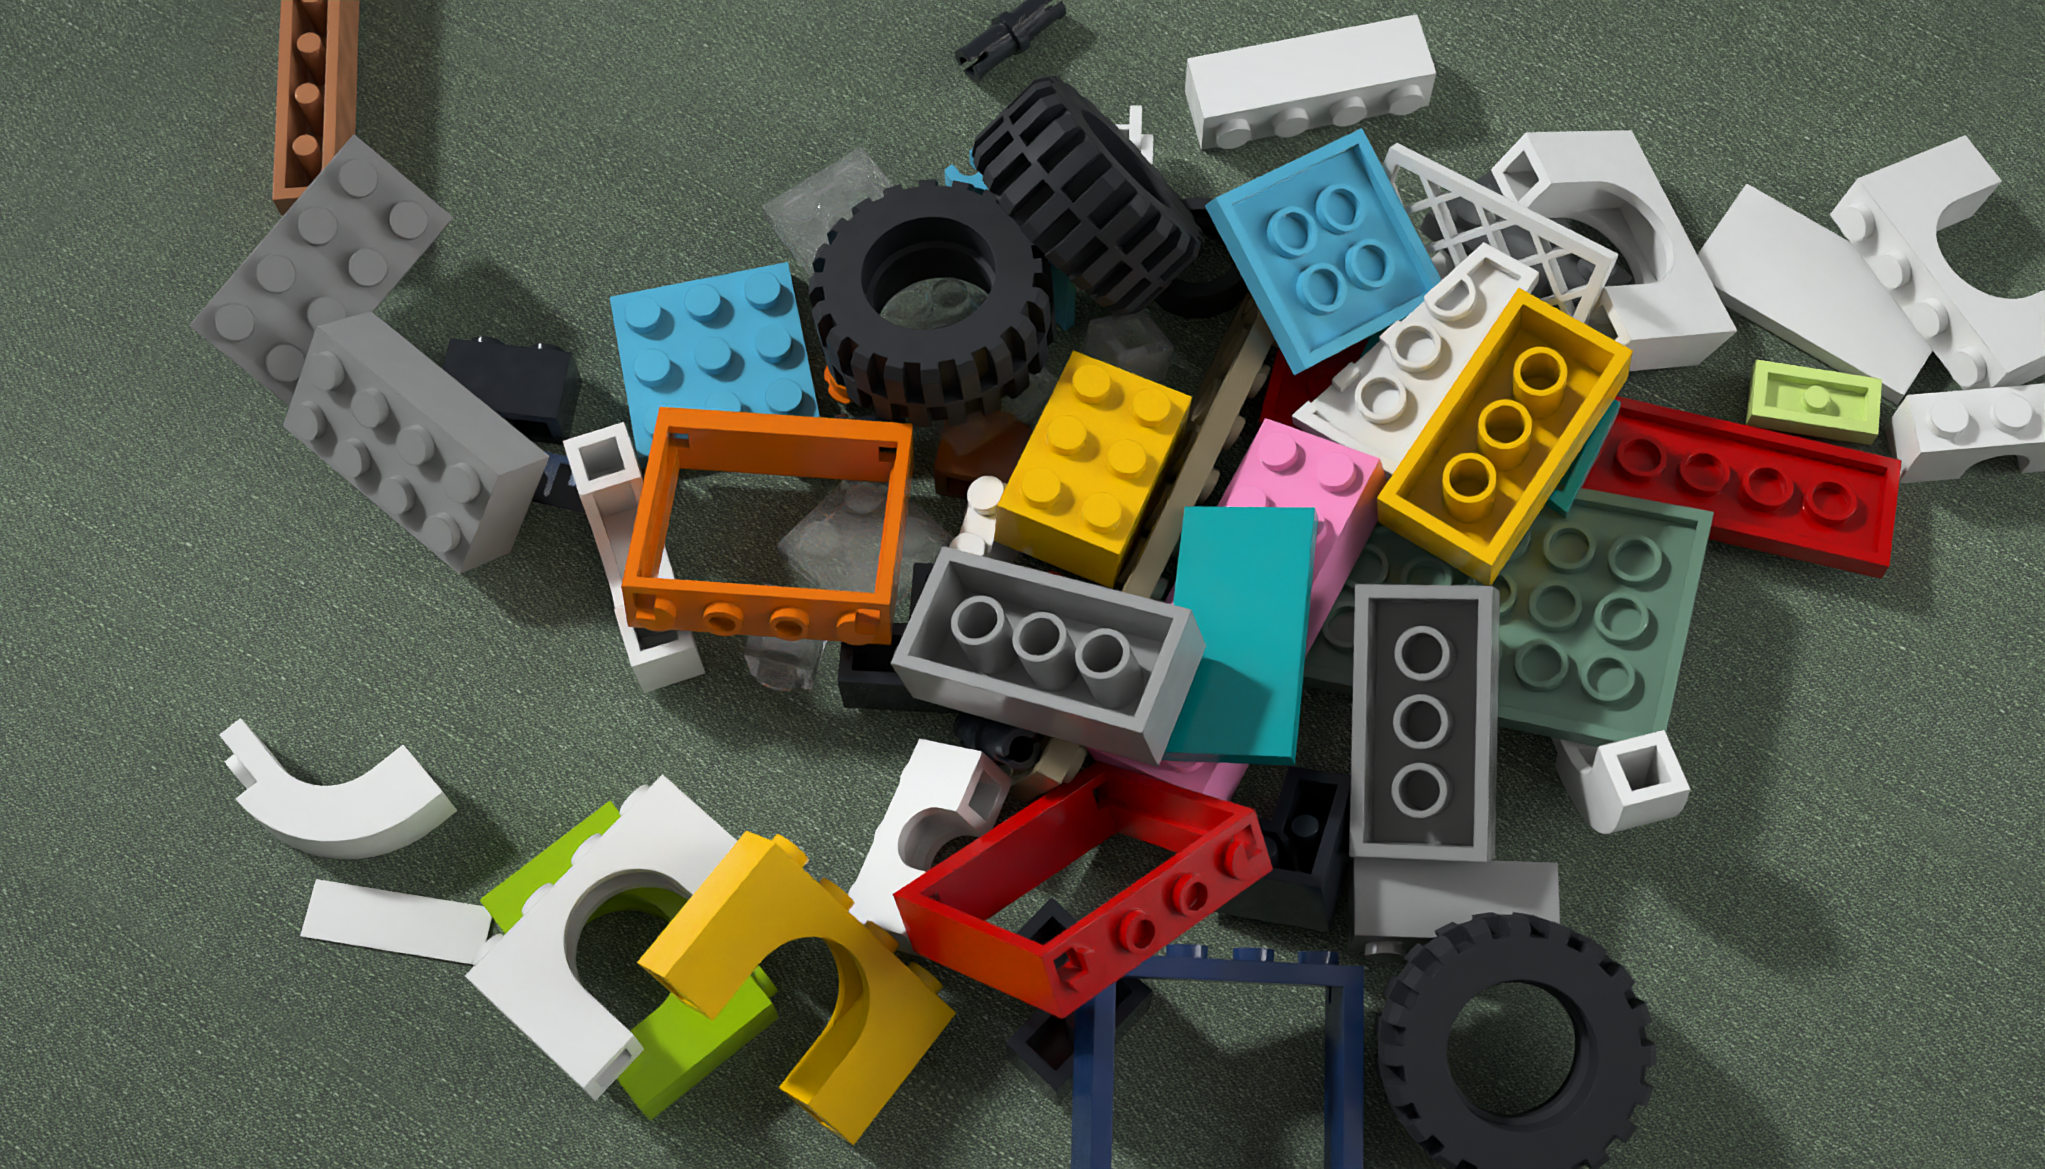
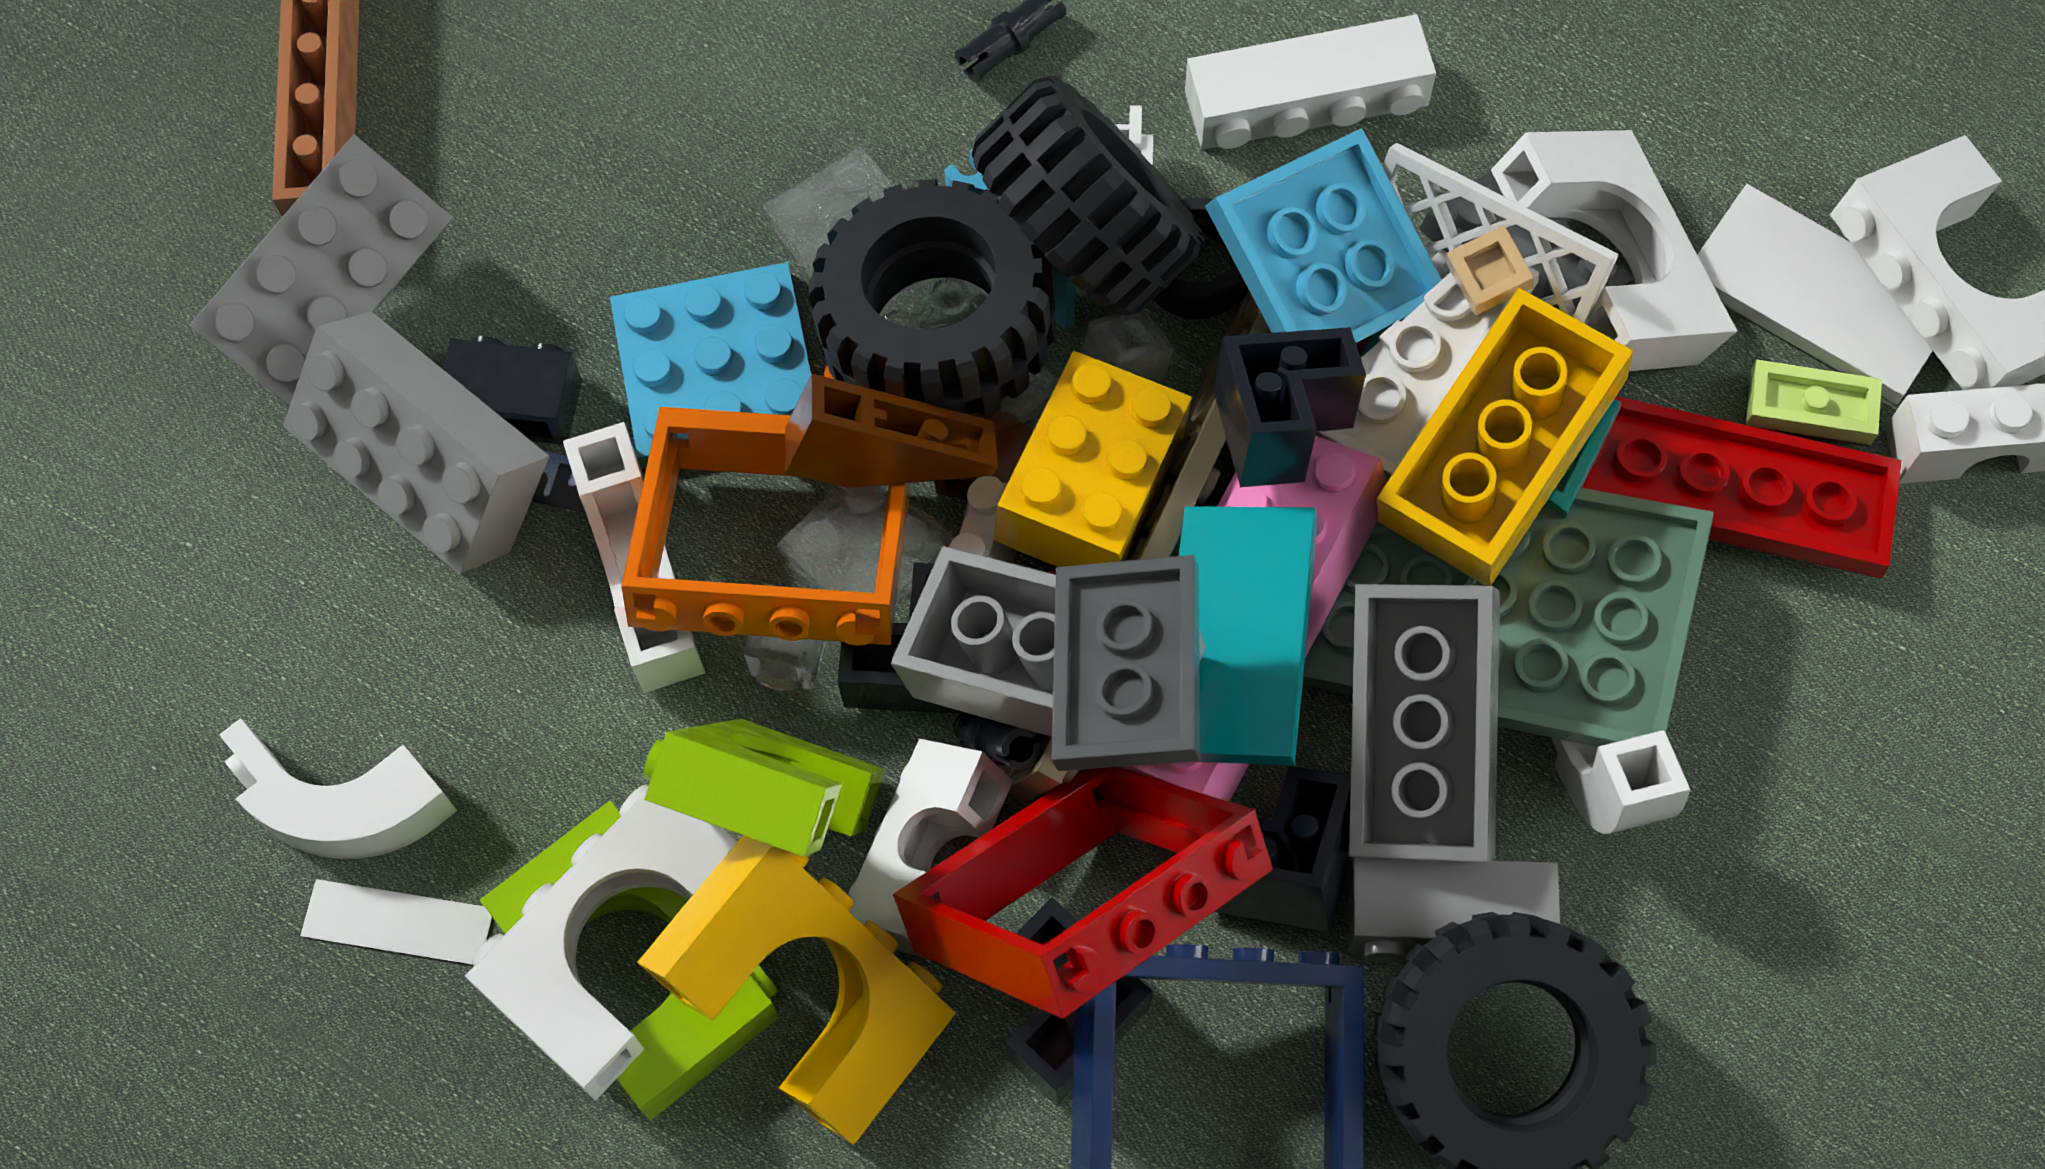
none -> lime arch [643,718,885,857]
none -> reddish brown slope [785,374,998,488]
none -> dark grey plate [1052,555,1200,771]
none -> black brick [1213,327,1366,487]
none -> tan plate [1446,225,1534,316]

